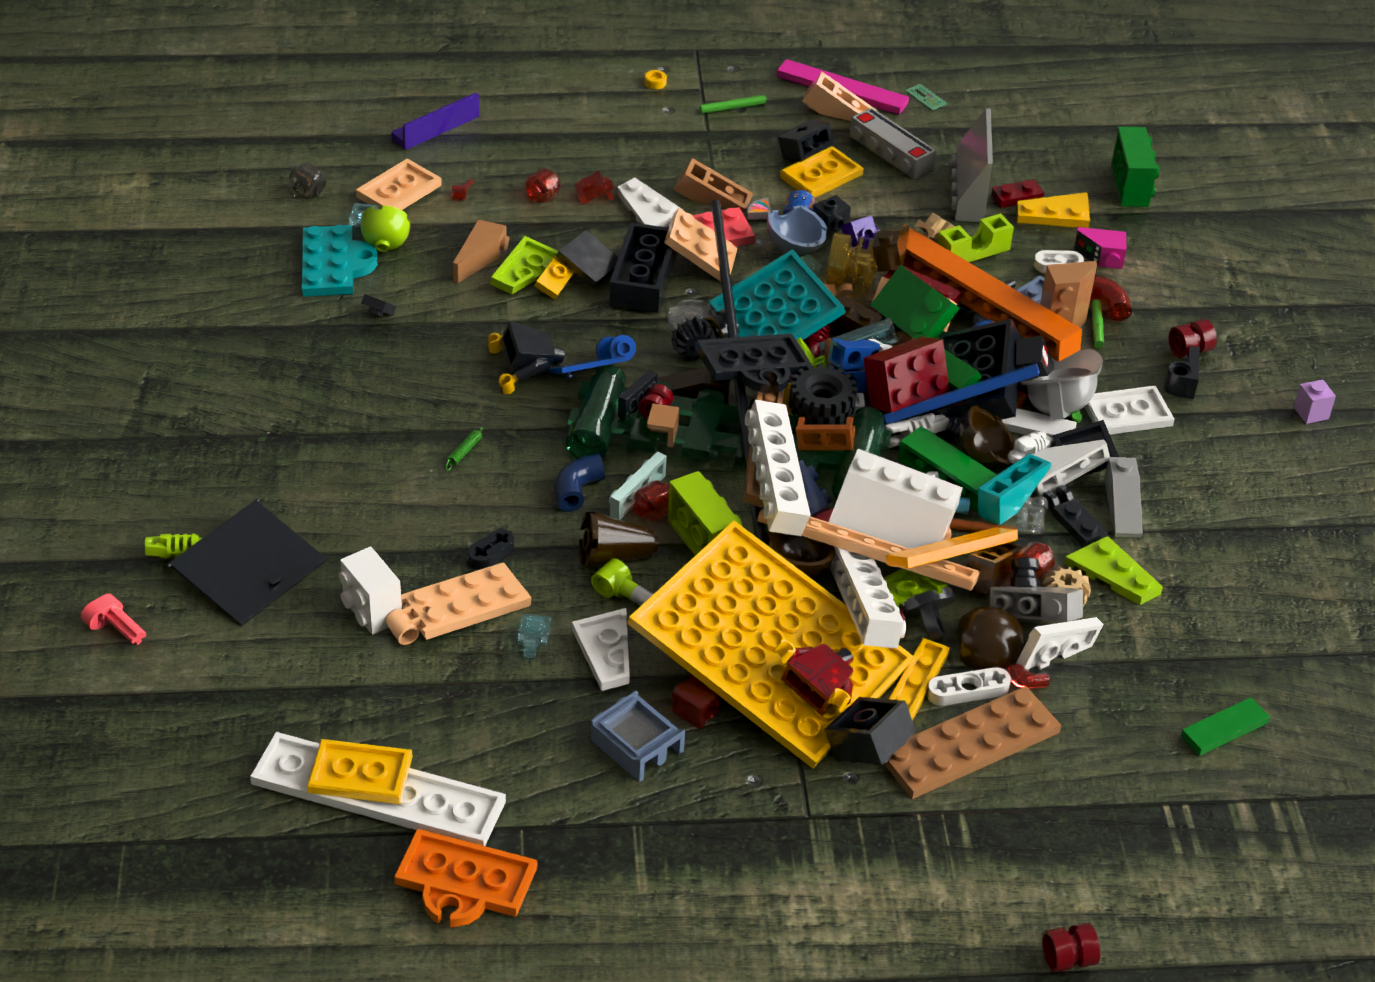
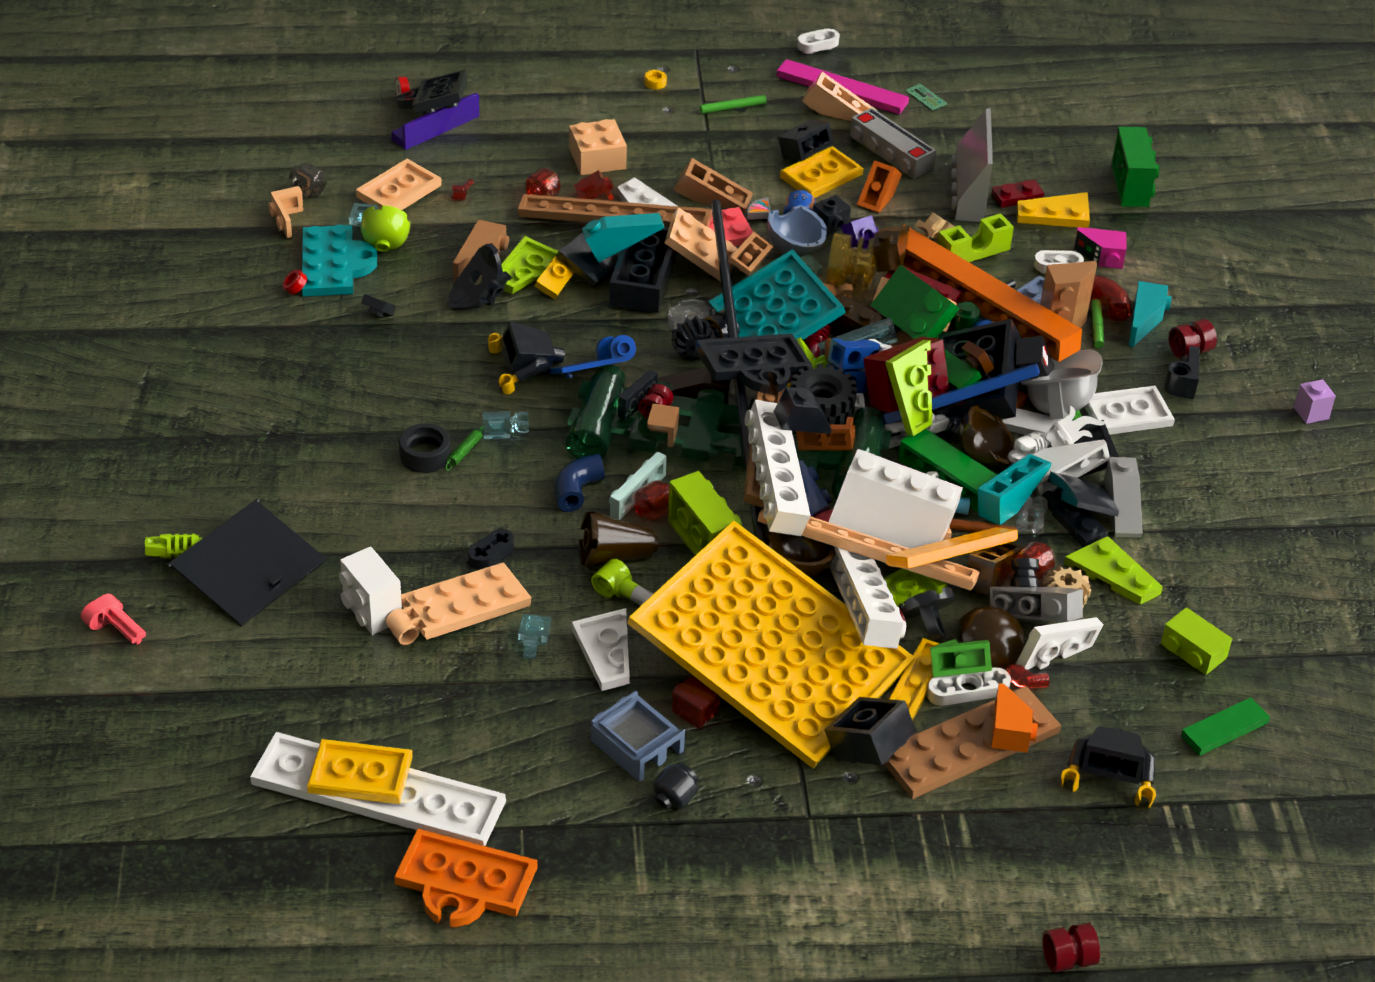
dark red torso [772,639,854,716] -> none
none -> light nougat bracket [268,186,303,238]
none -> red tile [283,269,307,295]
none -> black plate [396,70,468,114]
none -> red tile [396,76,410,96]
none -> black tyre [399,423,451,473]
none -> black piece [447,243,512,311]
none -> clear light blue plate [483,411,529,439]
none -> medium nougat plate [518,194,712,228]
none -> light nougat brick [569,119,627,175]
none -> teal slope [582,213,665,262]
none -> black head [653,763,698,810]
none -> medium nougat slope [728,232,773,276]
none -> black slope [774,387,832,434]
none -> white plate [797,29,839,54]
none -> orange slope [857,160,902,213]
none -> lime wing [885,340,932,436]
none -> bright green slope [930,639,992,677]
none -> dark green brick [952,302,980,331]
none -> reddish brown plate [961,341,994,374]
none -> orange slope [991,683,1038,753]
none -> white piece [1046,406,1106,447]
none -> black slope [1047,472,1119,517]
none -> black torso [1061,726,1156,808]
none -> teal slope [1128,281,1172,347]
none -> lime brick [1160,607,1233,675]

